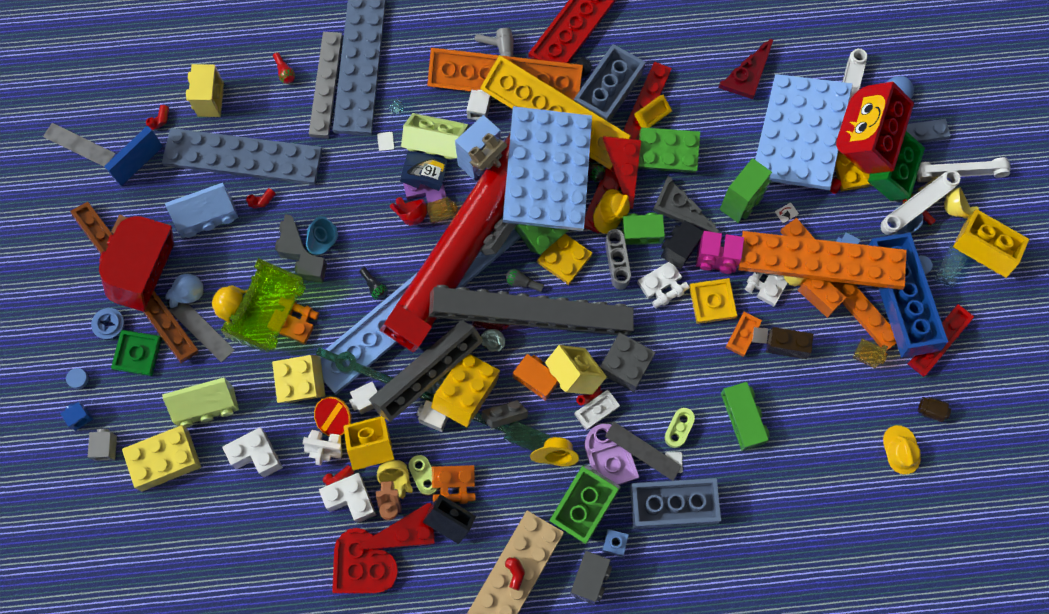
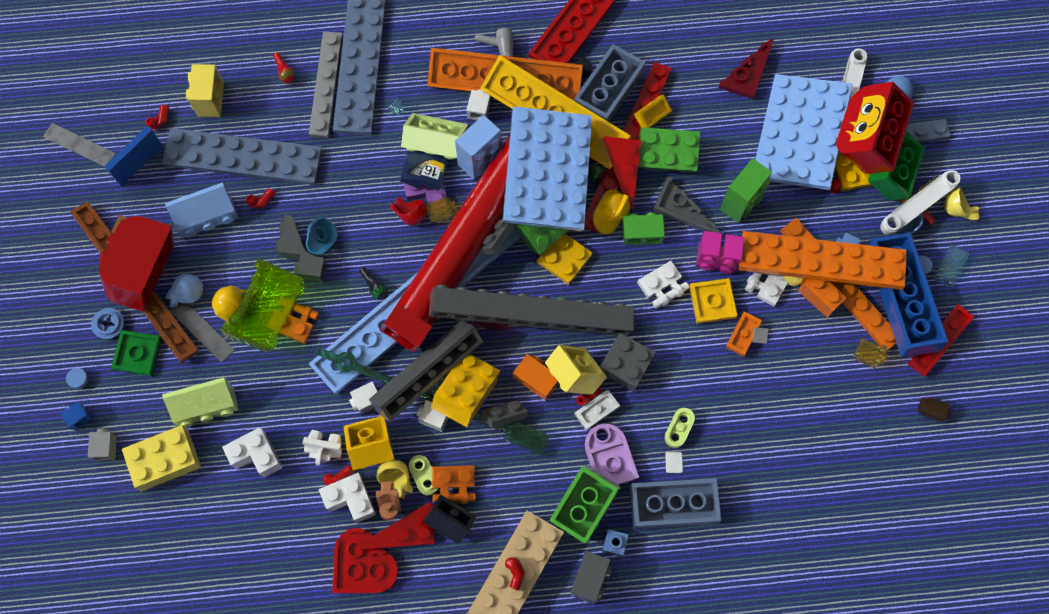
light yellow brick [272,355,325,403] -> none
red piece [314,396,351,436] -> none
white sticker [377,132,394,151] -> none
dark tan hips [468,133,507,171] -> none
light aqua plate [481,329,505,352] -> none
dark grey piece [506,269,544,292] -> none
yellow piece [530,437,579,467] -> none
light grey beam [605,229,631,290] -> none
flat silver sticker [605,422,681,481] -> none
black brick [661,220,704,269] -> none
bright green brick [721,382,769,451] -> none
dark brown brick [766,327,814,359] -> none
white sticker [775,203,799,223] -> none
yellow piece [883,425,921,474] -> none
white piece [916,157,1011,182] -> none
yellow brick [953,209,1029,278] -> none

